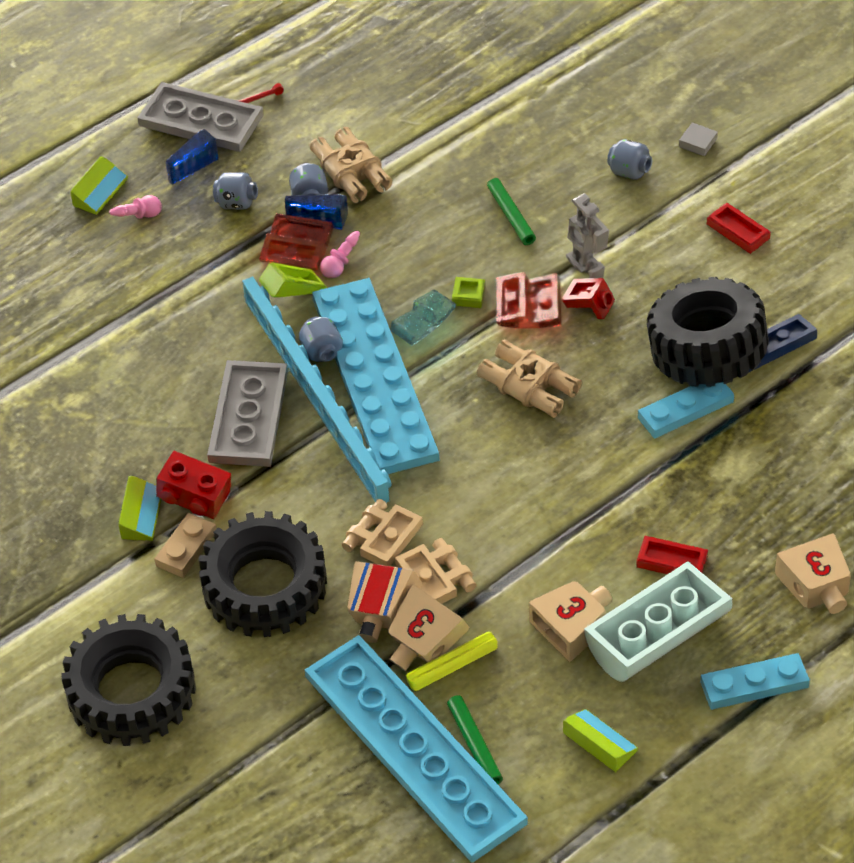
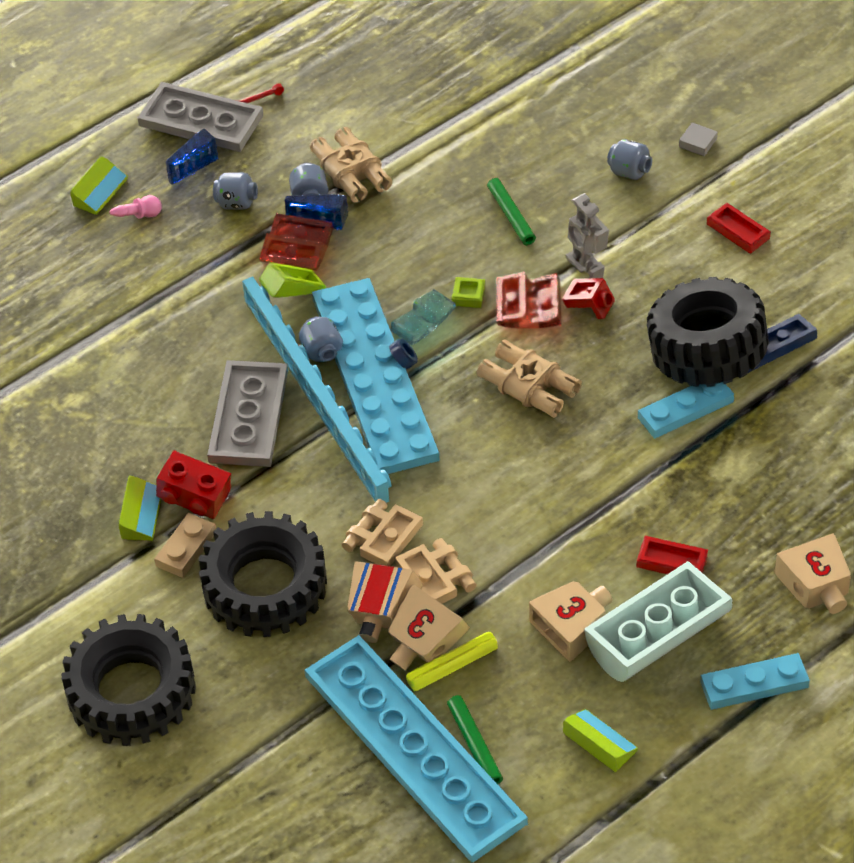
bright pink bar [320,231,360,278] -> none
none -> dark blue tile [389,338,418,369]

